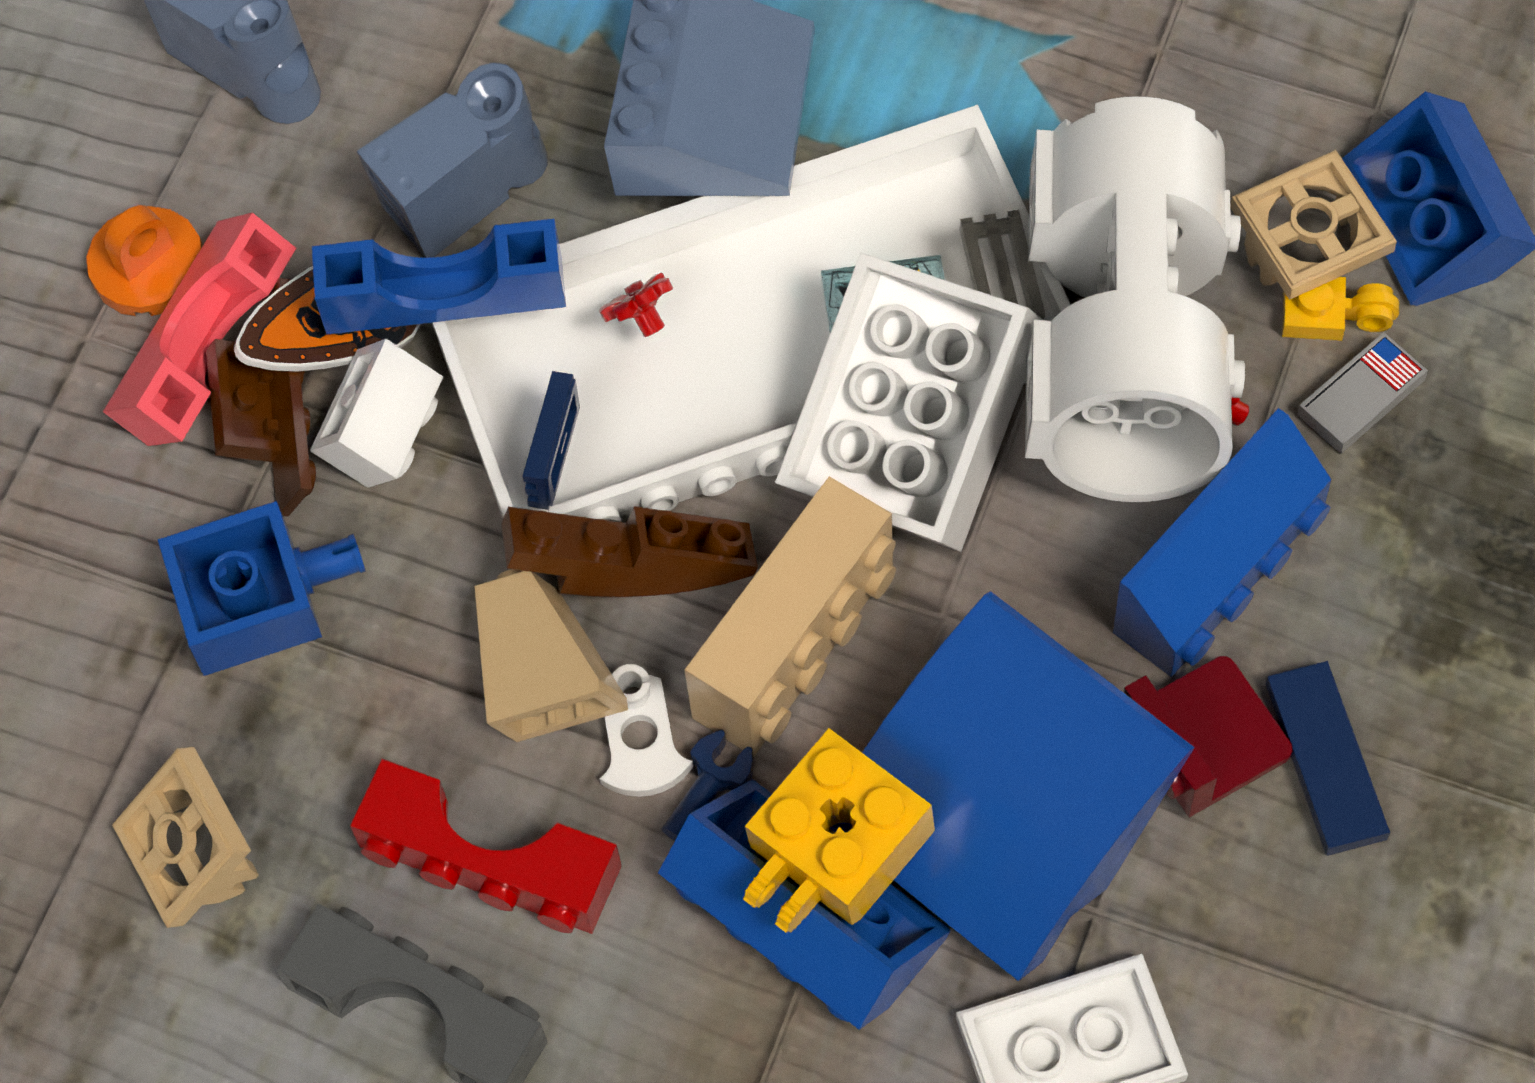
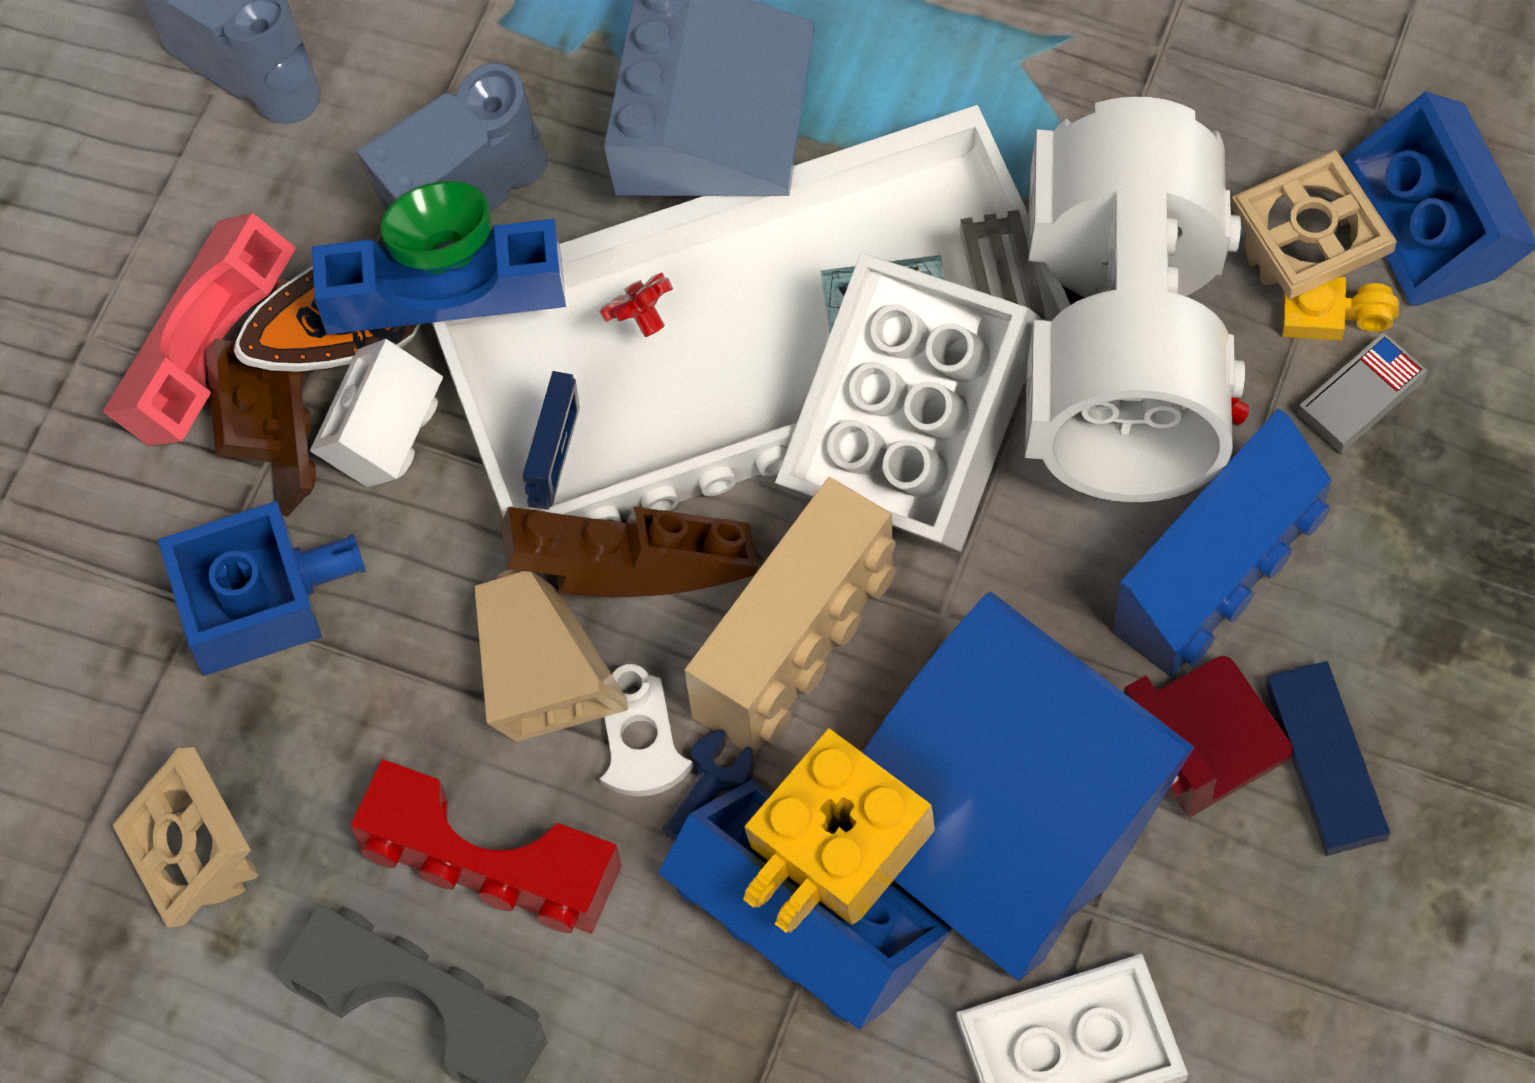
orange tile [86,205,203,316] -> none
none -> green piece [381,181,492,274]

